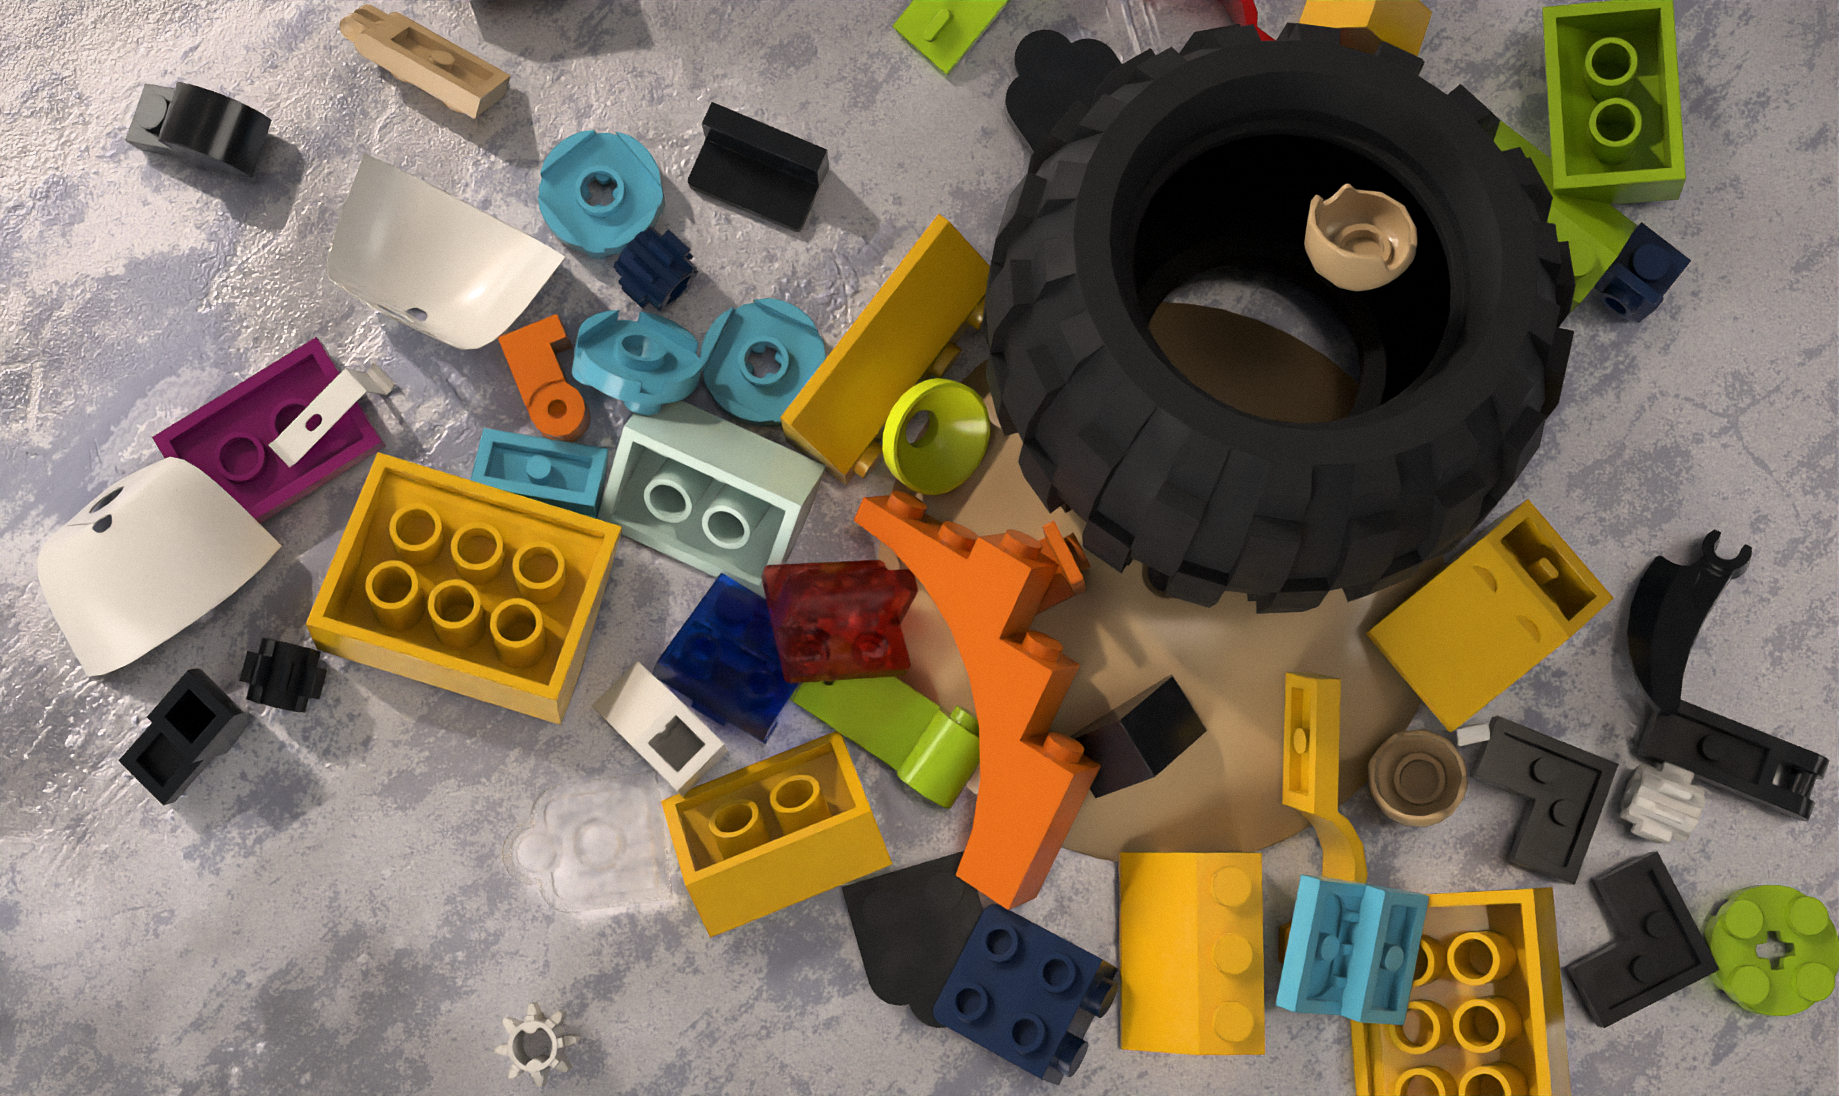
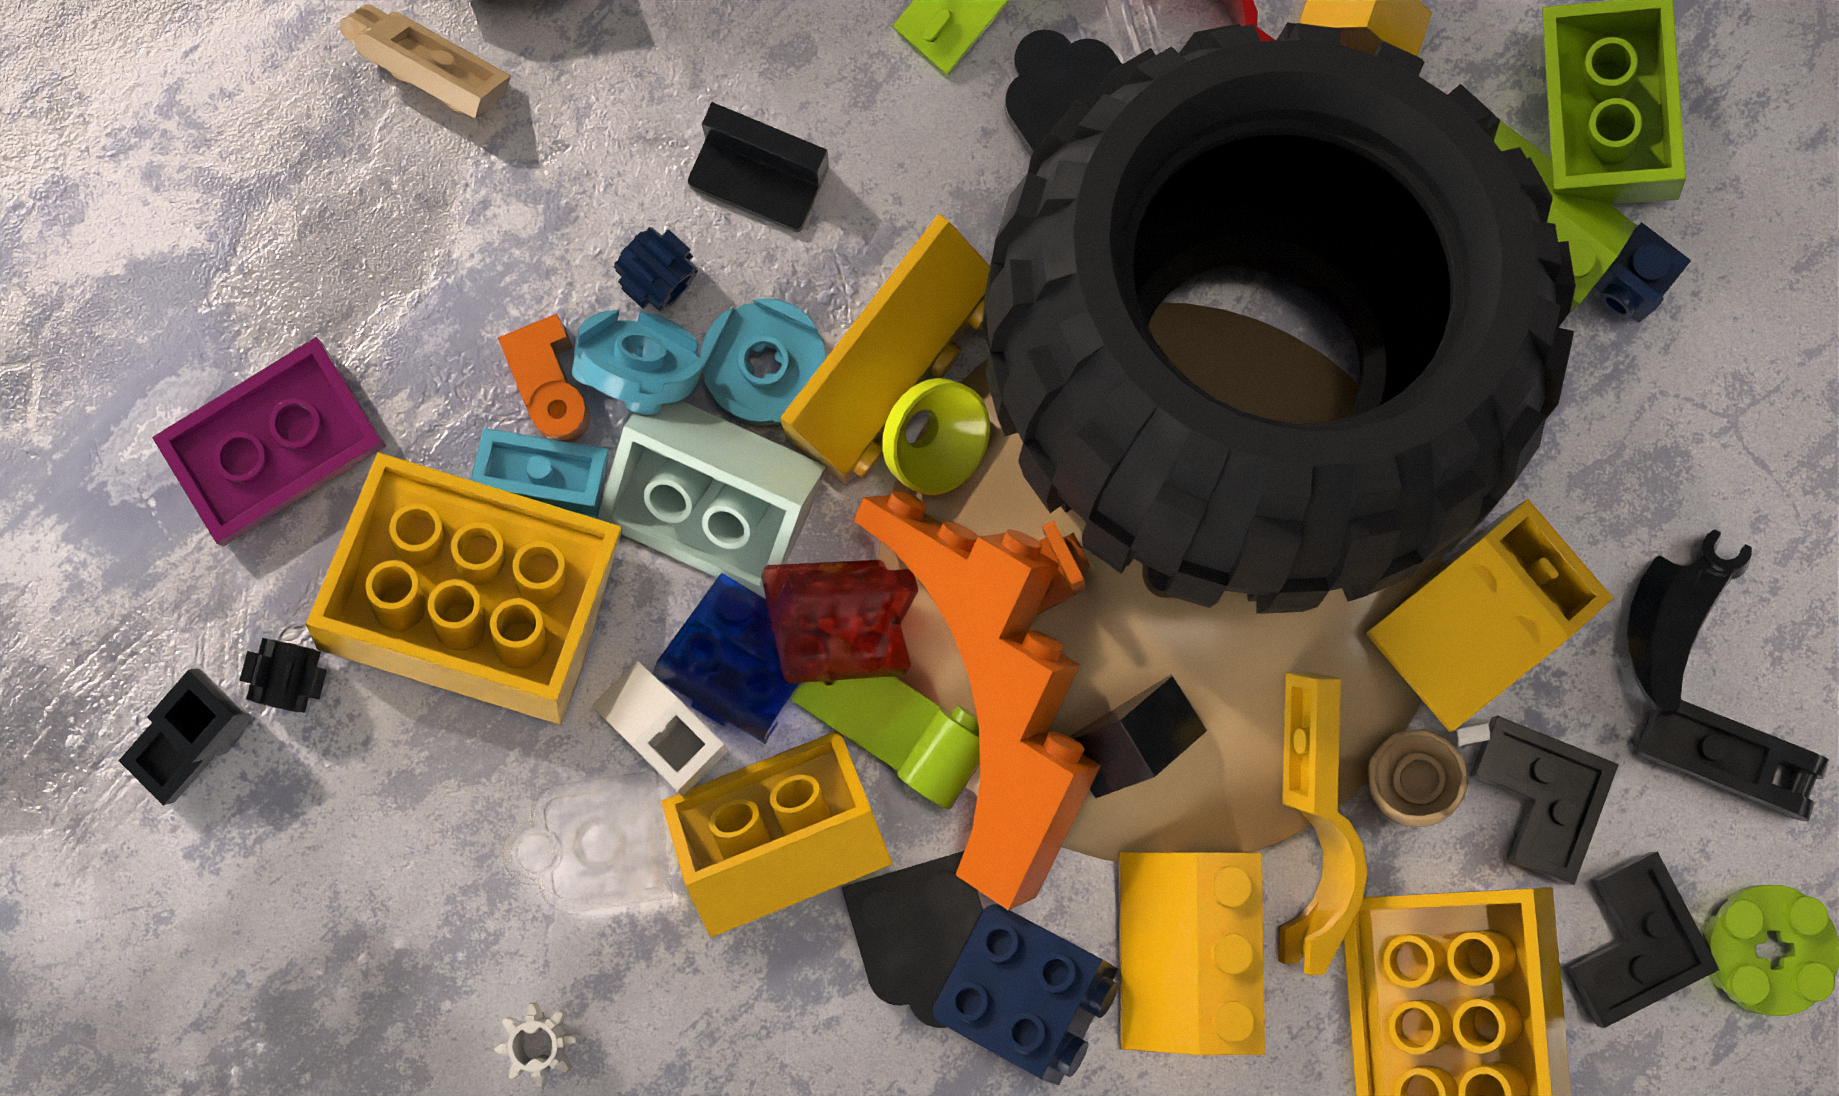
white piece [37,457,282,677] -> none
black brick [125,82,272,178] -> none
white piece [268,362,395,468] -> none
white piece [326,153,566,350] -> none
medium azure plate [538,130,665,259] -> none
medium azure slope [1276,874,1429,1025] -> none
tan hair [1304,184,1417,292] -> none
white gear [1620,761,1706,844] -> none

